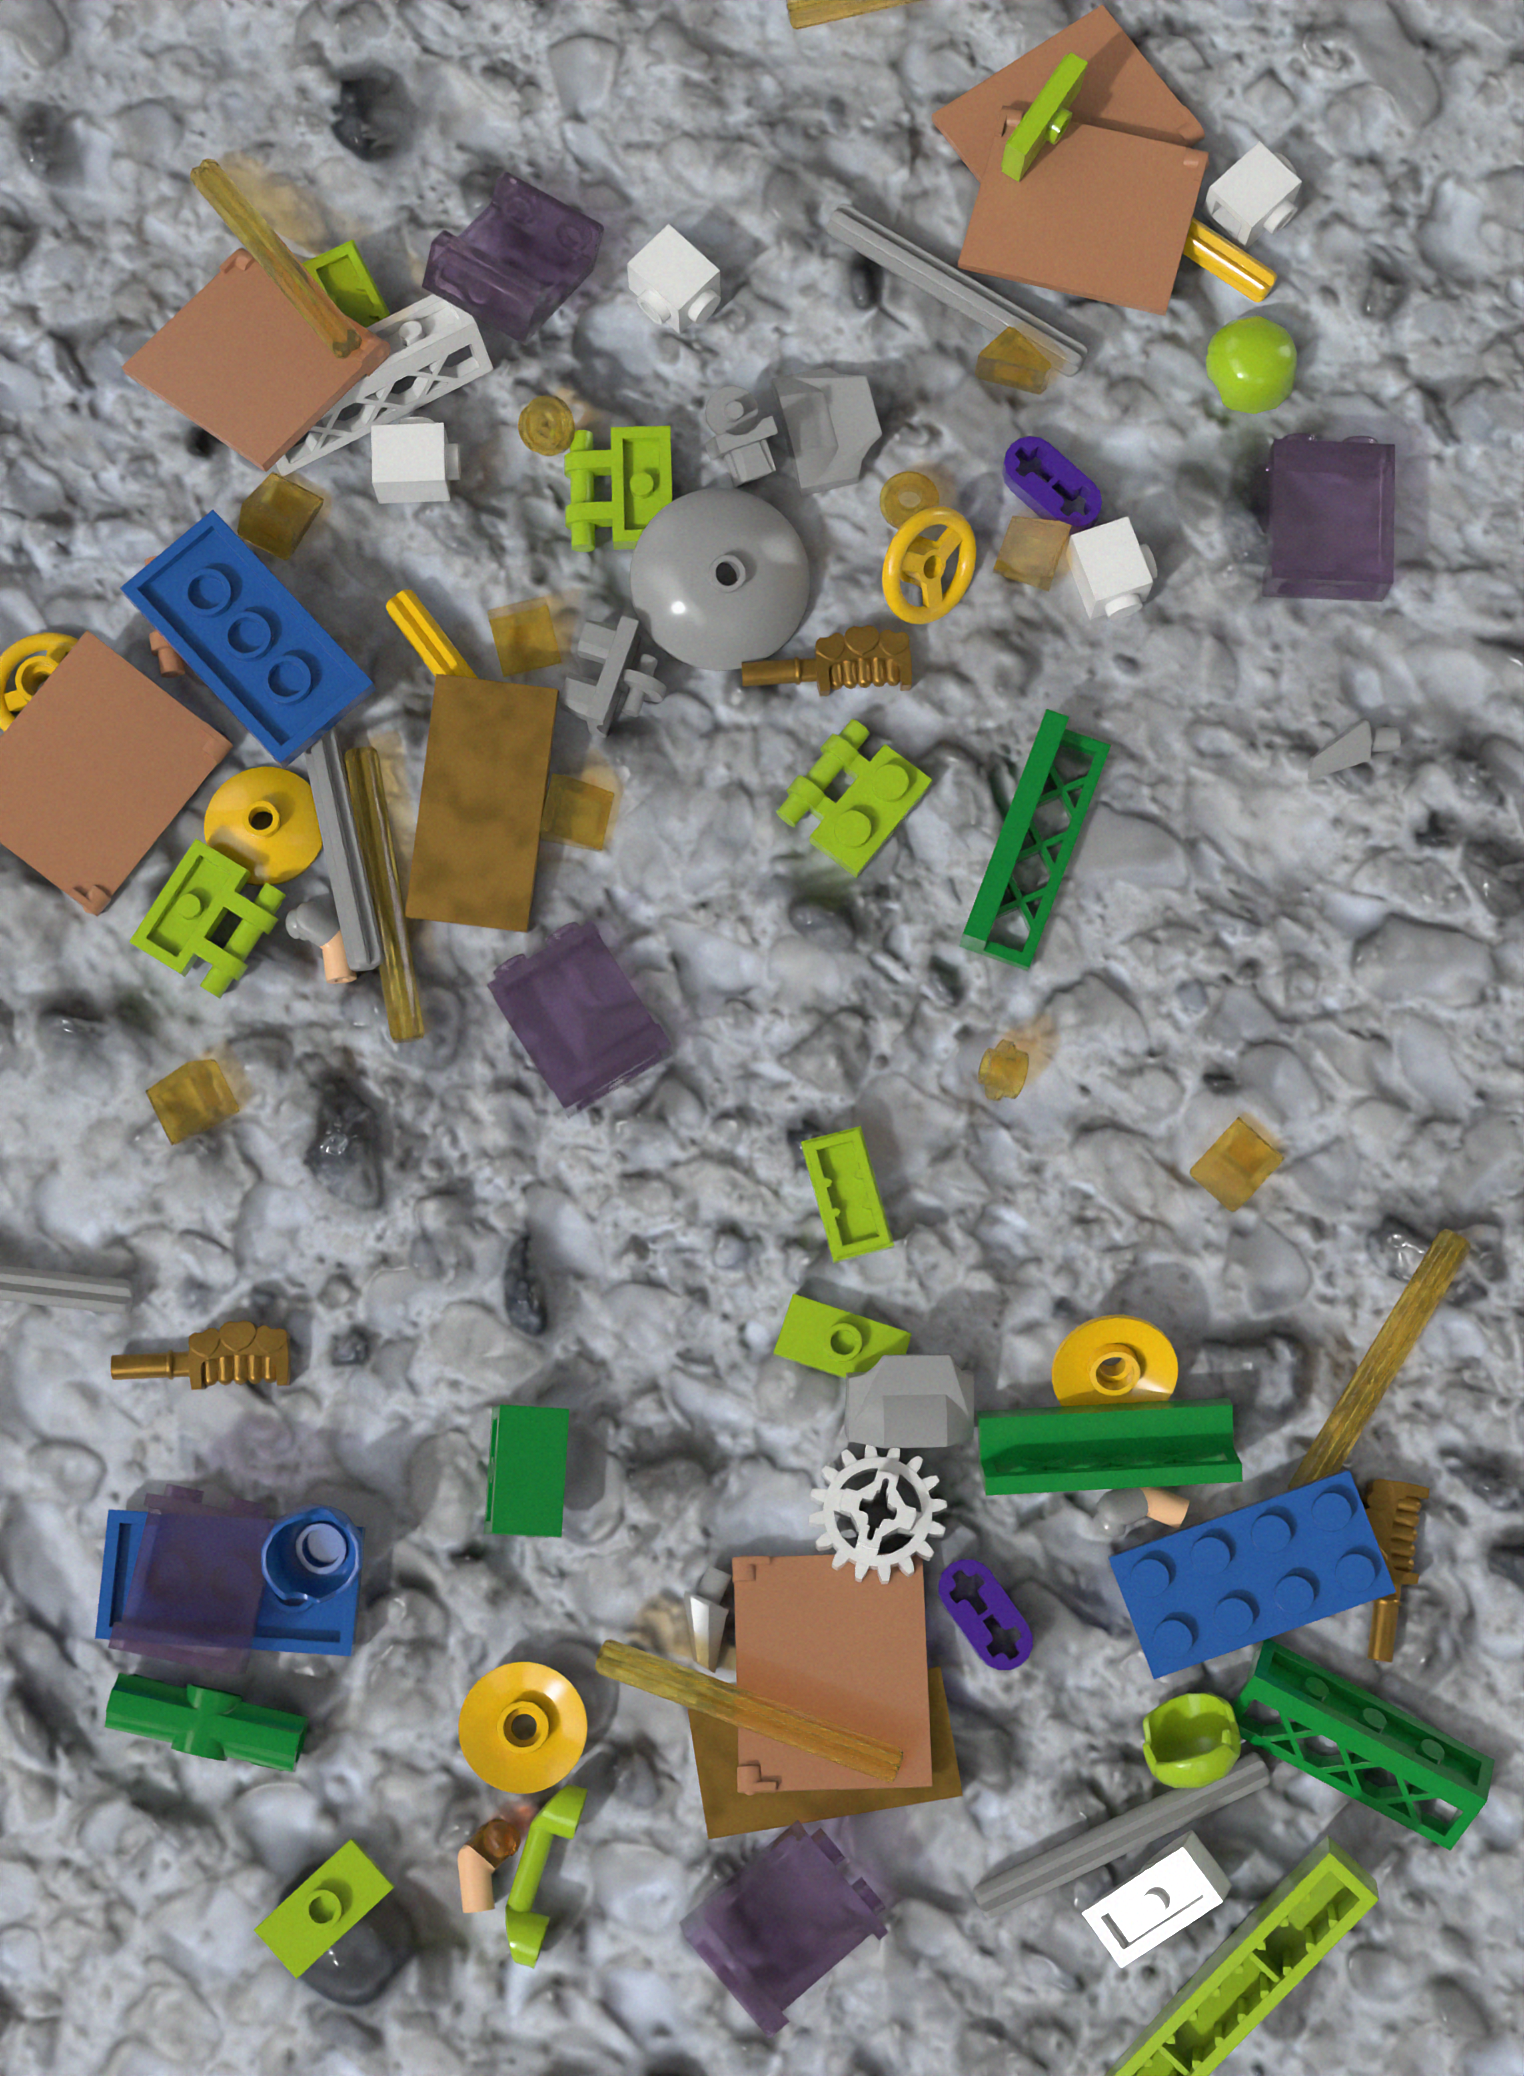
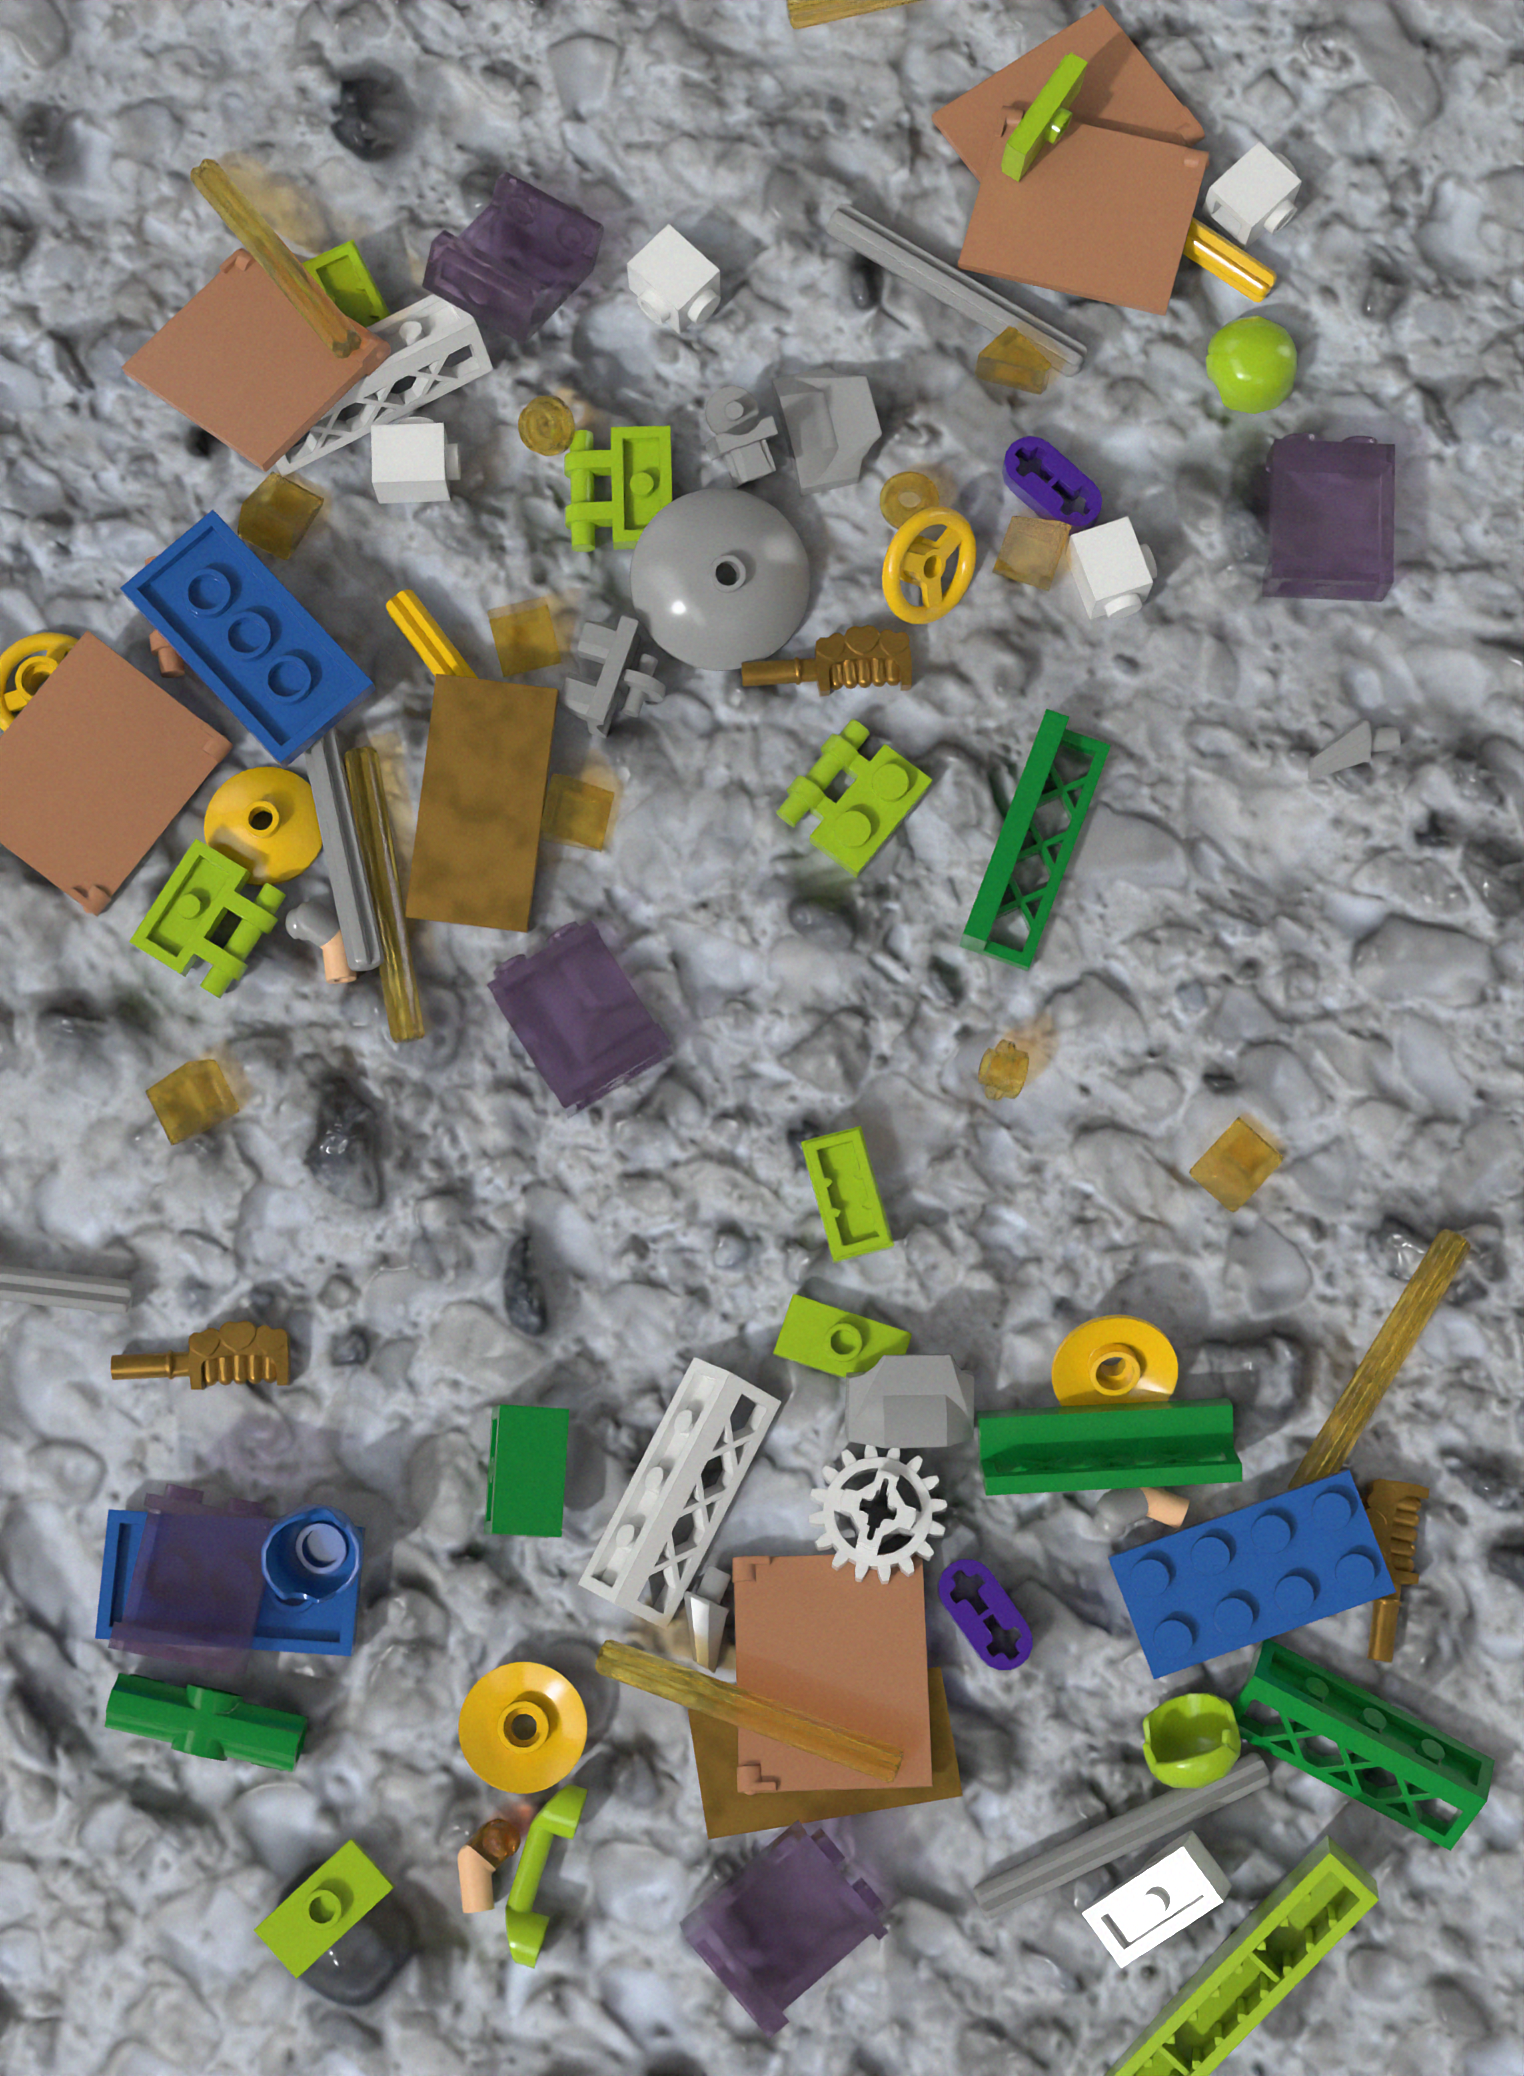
none -> white fence [578,1357,781,1630]

